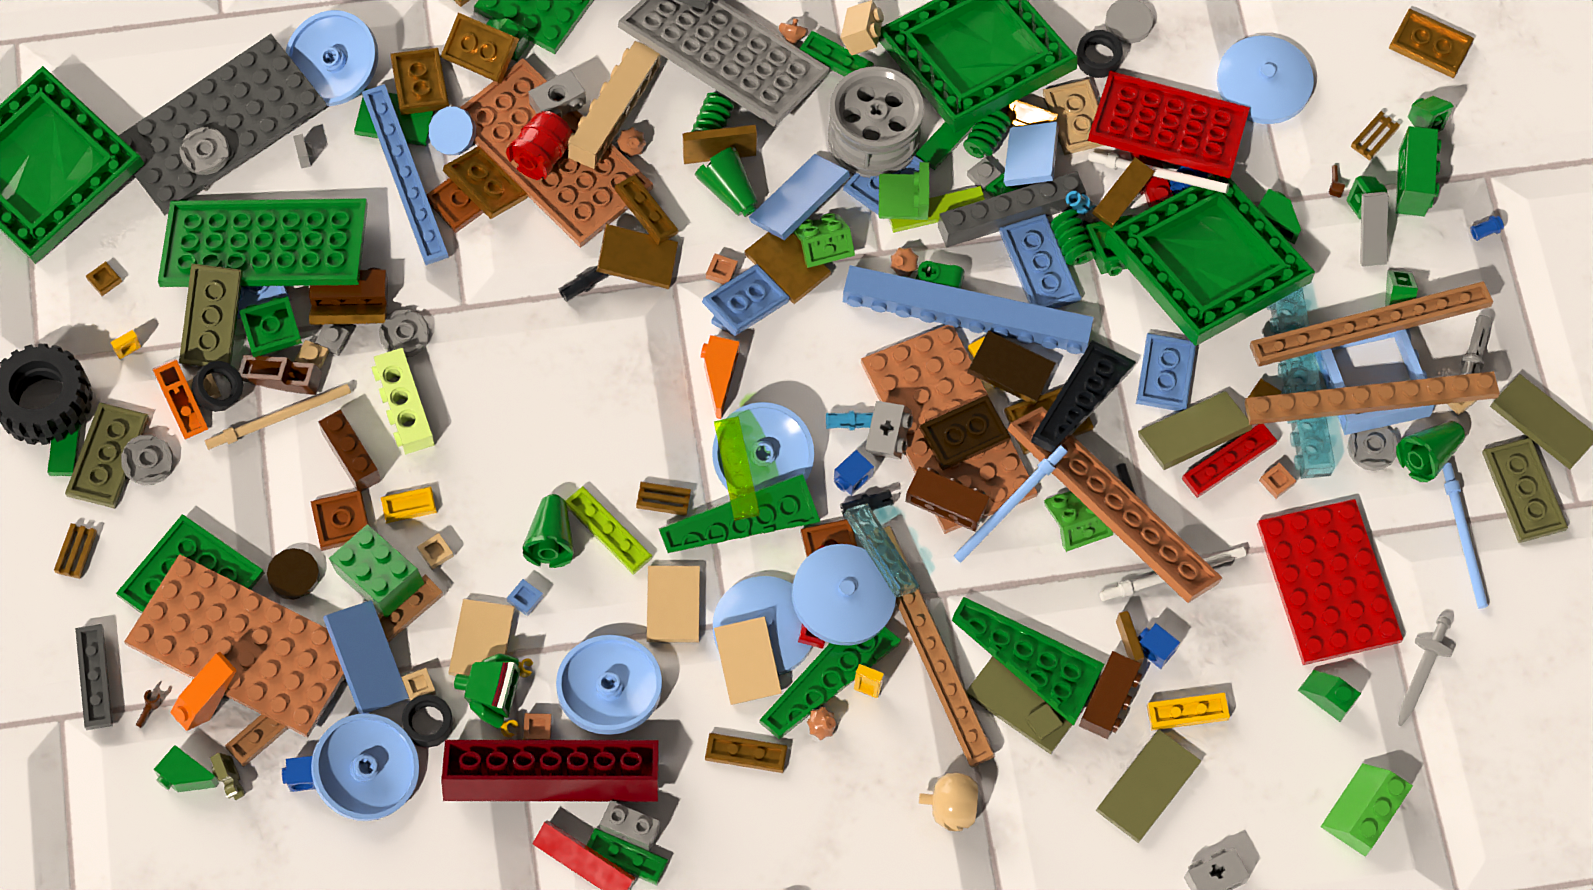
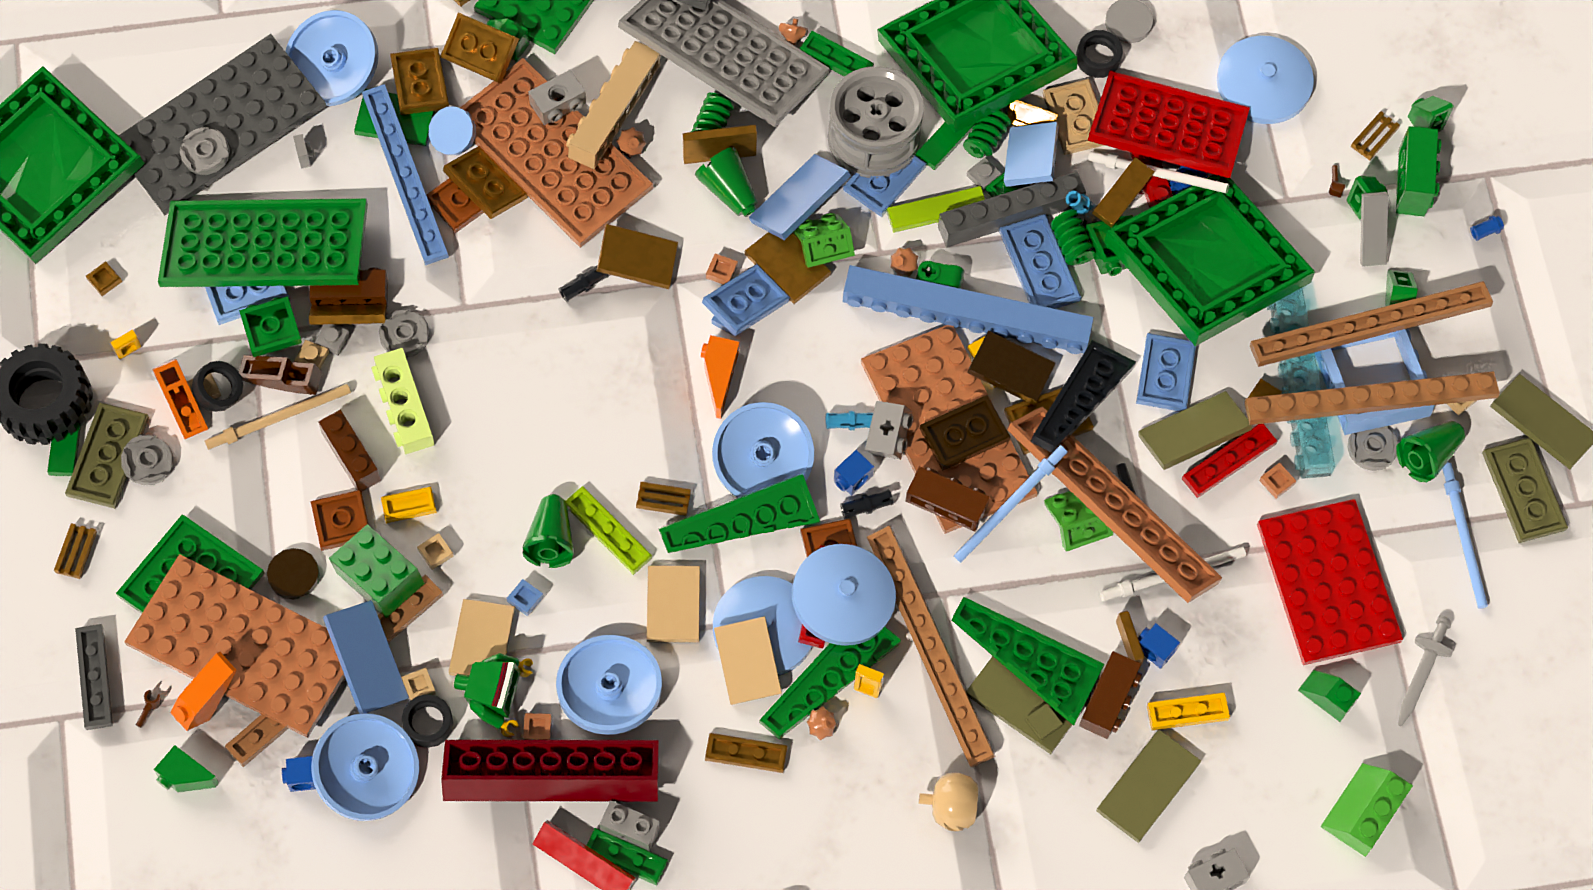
olive tile [179,263,243,367] -> none
olive plate [210,753,245,800] -> none
red piece [506,111,572,180] -> none
pearl gold tile [614,175,679,245] -> none
clear neon green plate [714,416,760,521] -> none
tan brick [840,0,884,56] -> none
clear light blue plate [844,503,920,597] -> none
bright green bracket [878,162,929,220] -> none
green slope [1257,189,1301,245] -> none
pearl gold tile [1389,8,1474,78] -> none
light grey pin [1459,315,1492,375] -> none

